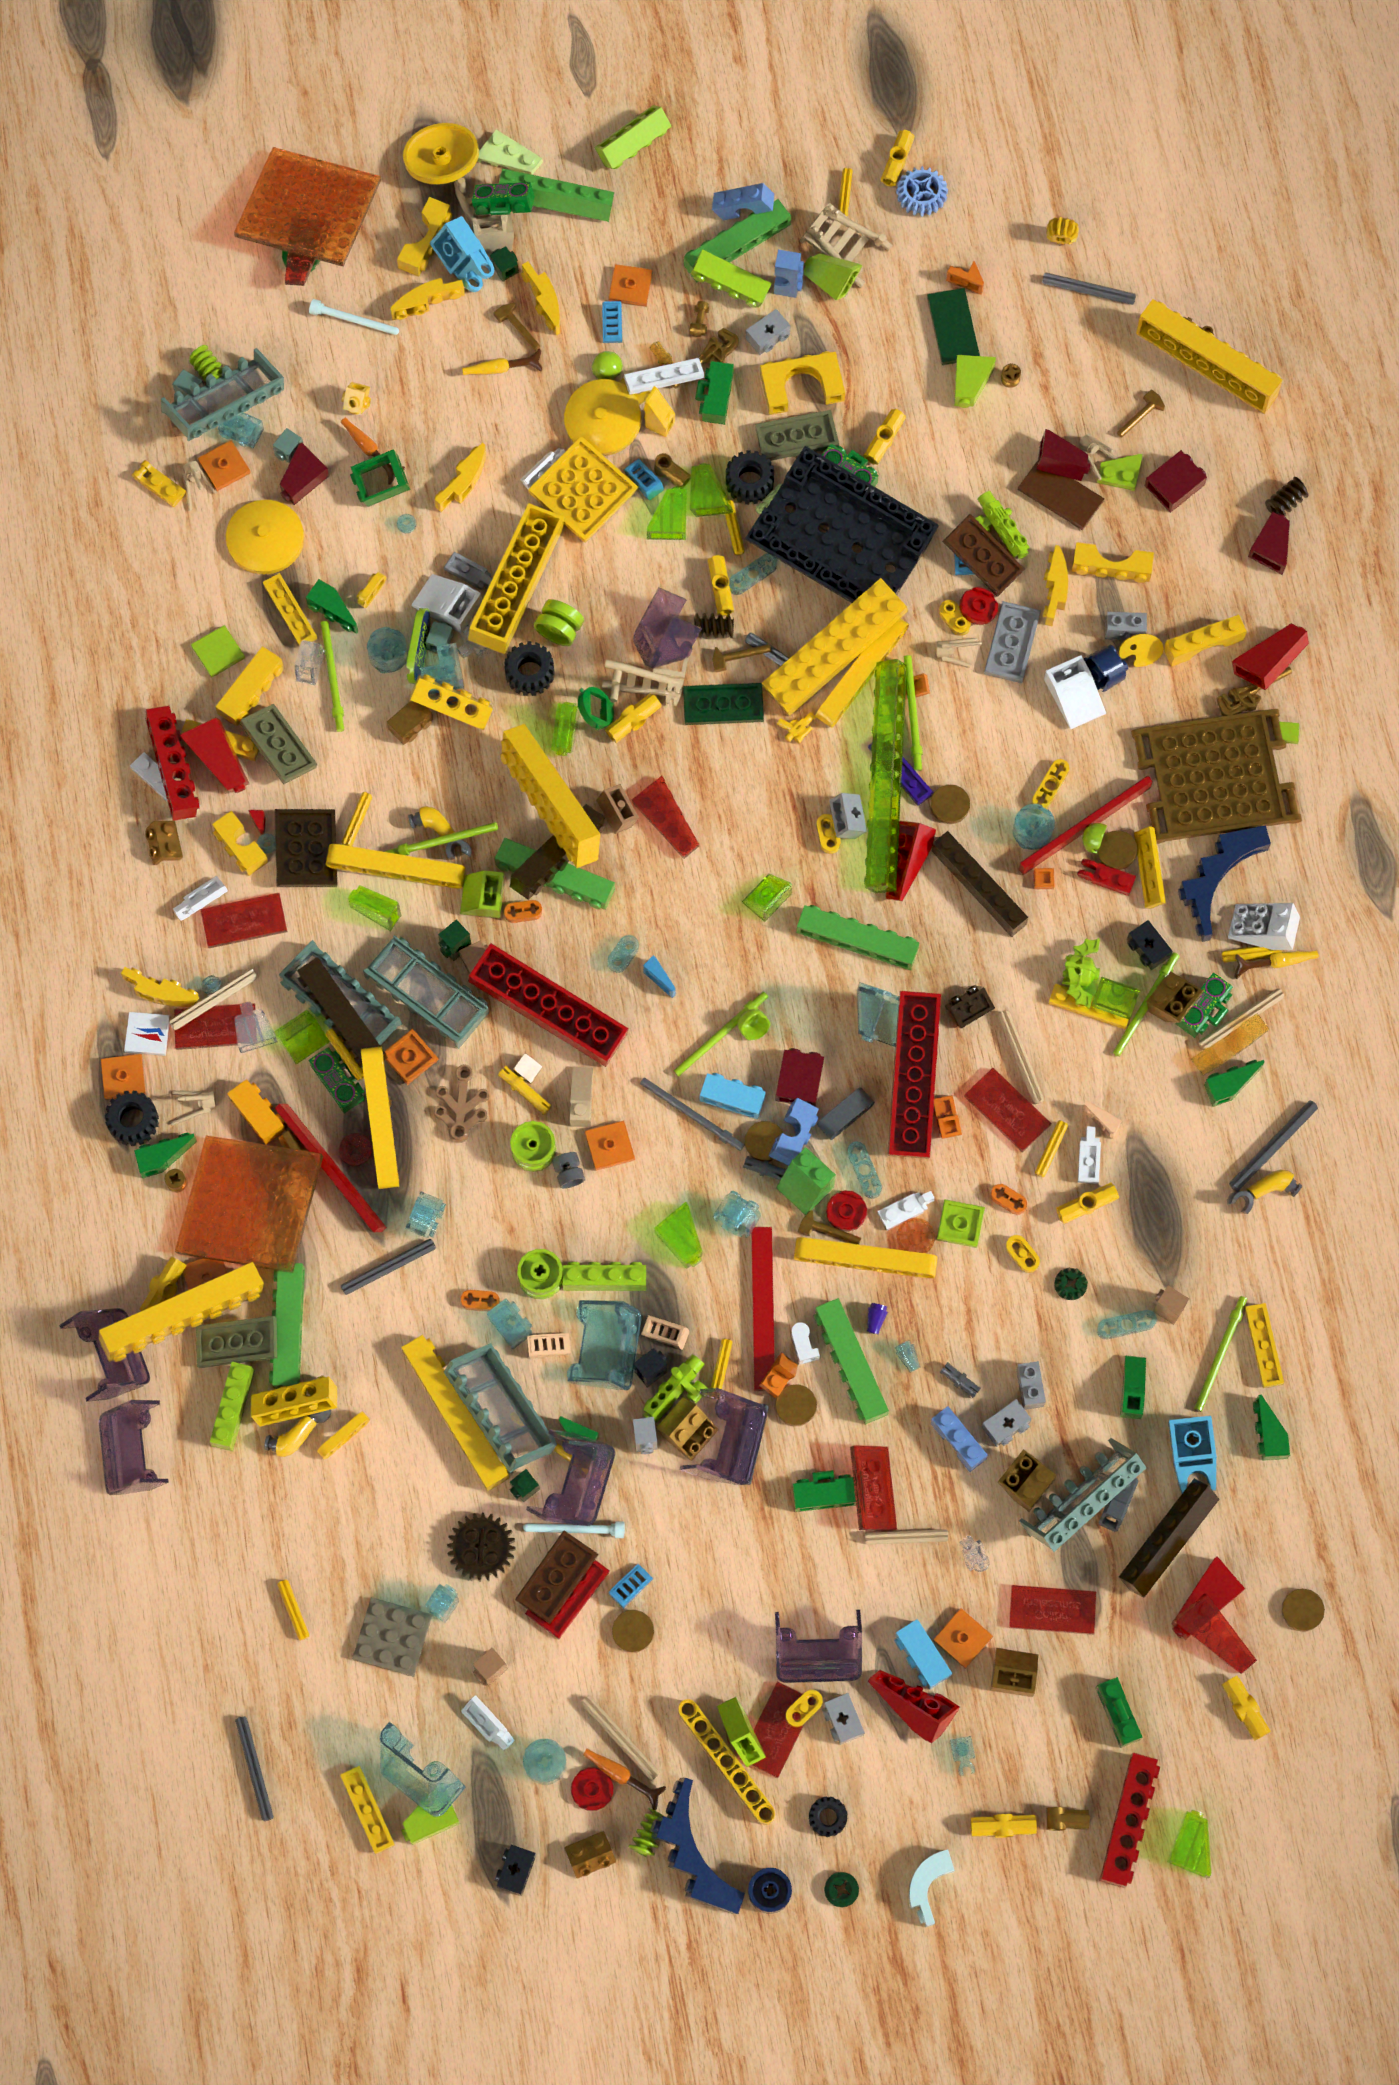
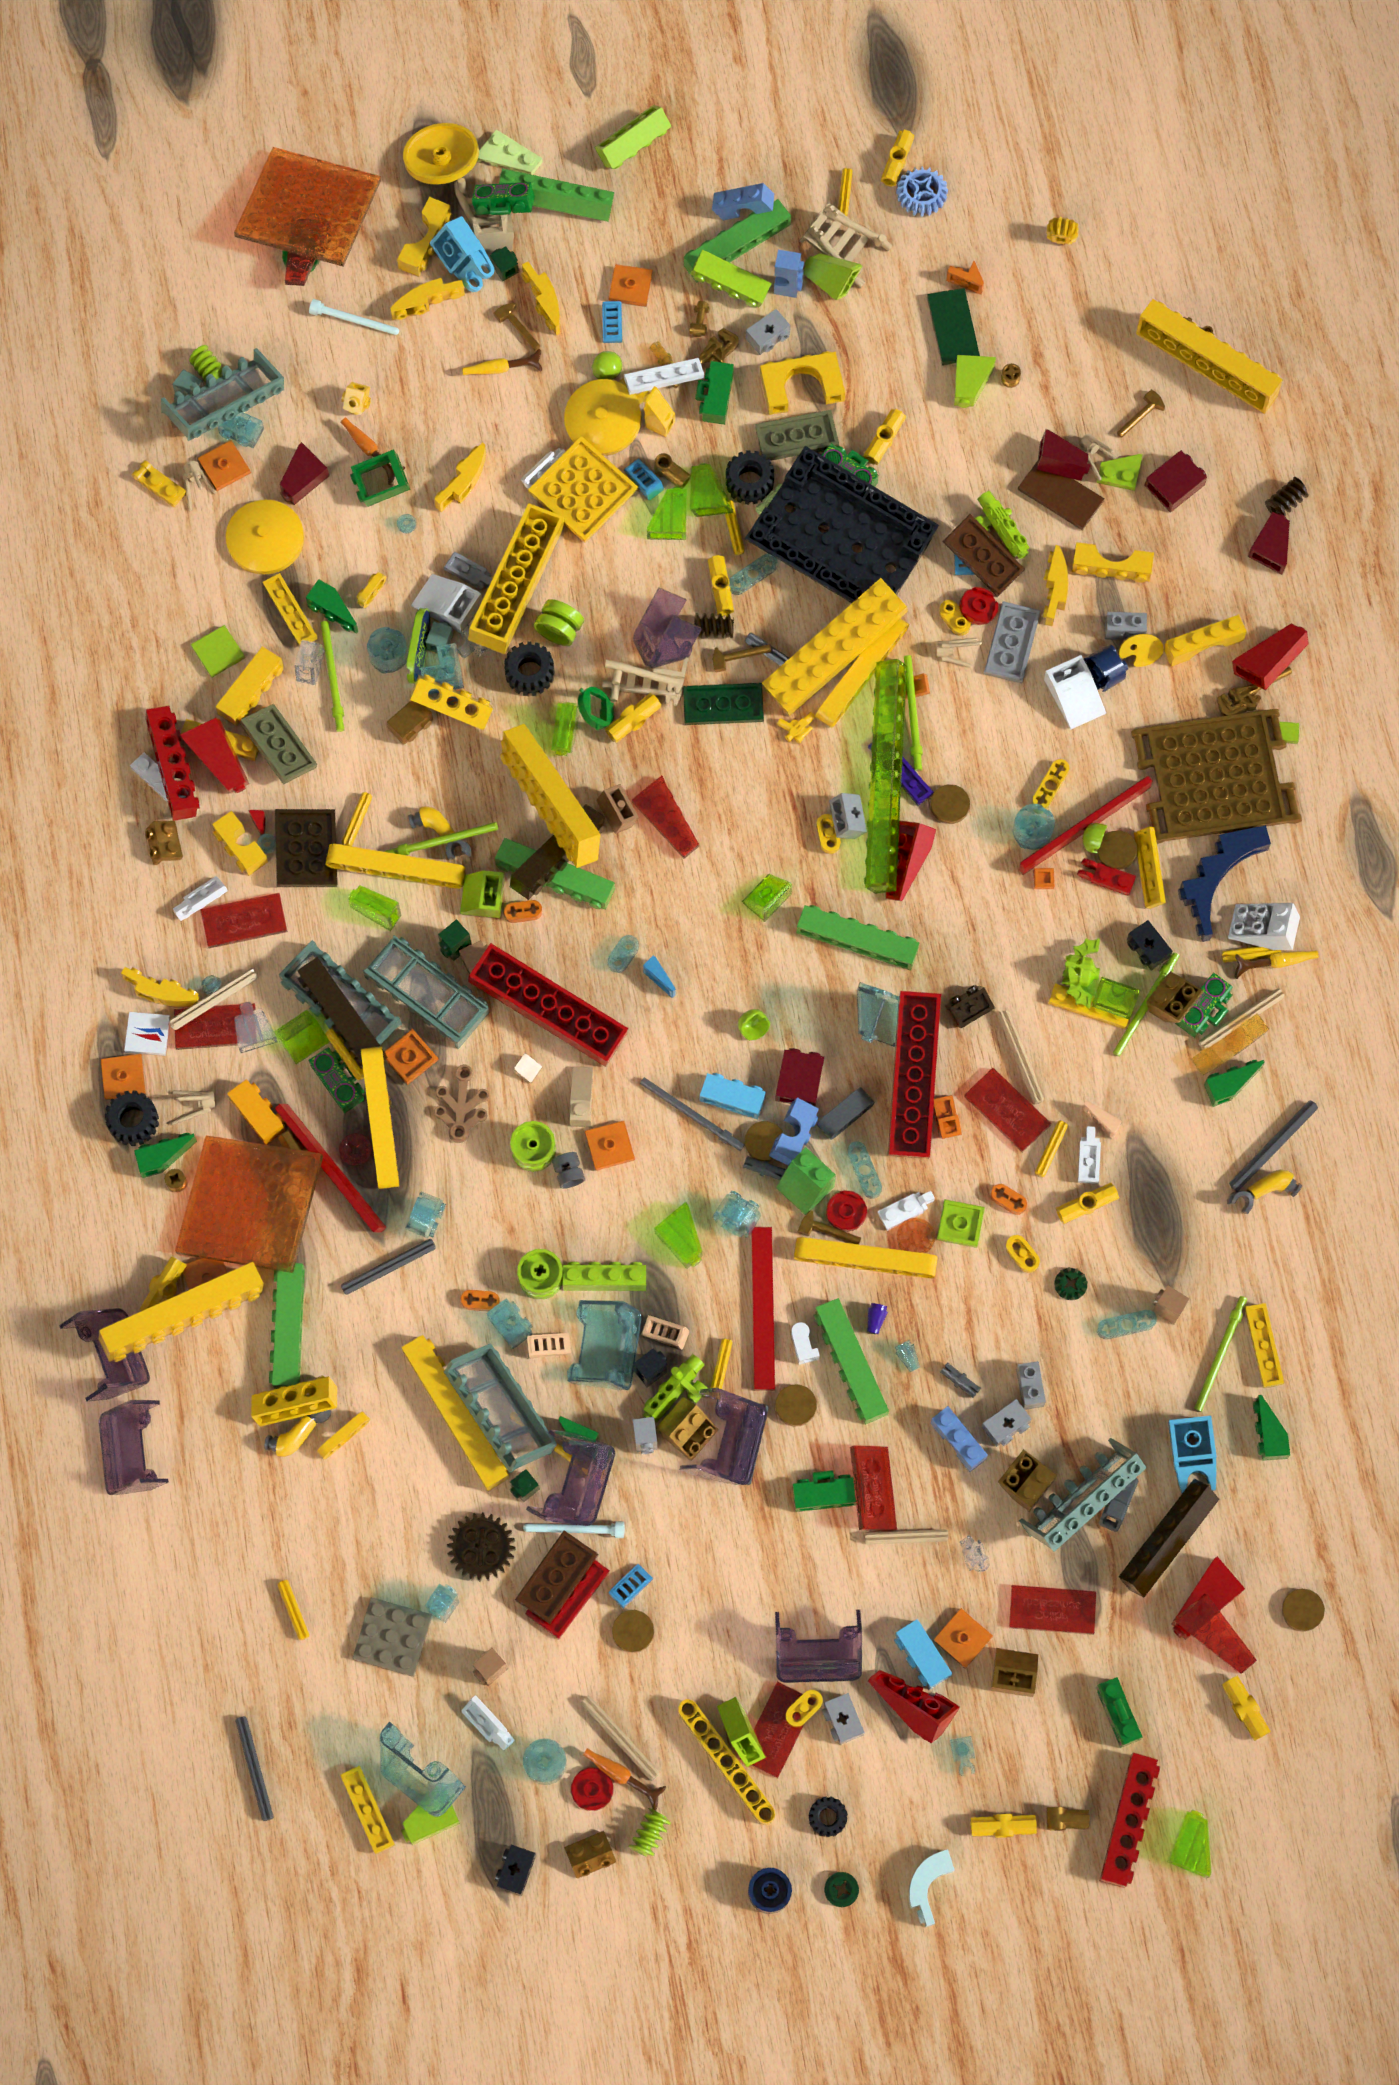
olive plate [196,1316,277,1368] -> none
lime brick [210,1362,255,1451] -> none
sand green brick [273,428,303,463] -> none
yellow pin [498,1066,552,1115] -> none
dark blue arch [651,1777,745,1914] -> none
lime bar [673,991,768,1077] -> none
orange slope [759,1352,798,1398] -> none
dark brown brick [932,831,1028,937] -> none
dark grey axle [1042,272,1136,305] -> none
green slope [1120,1355,1146,1420] -> none

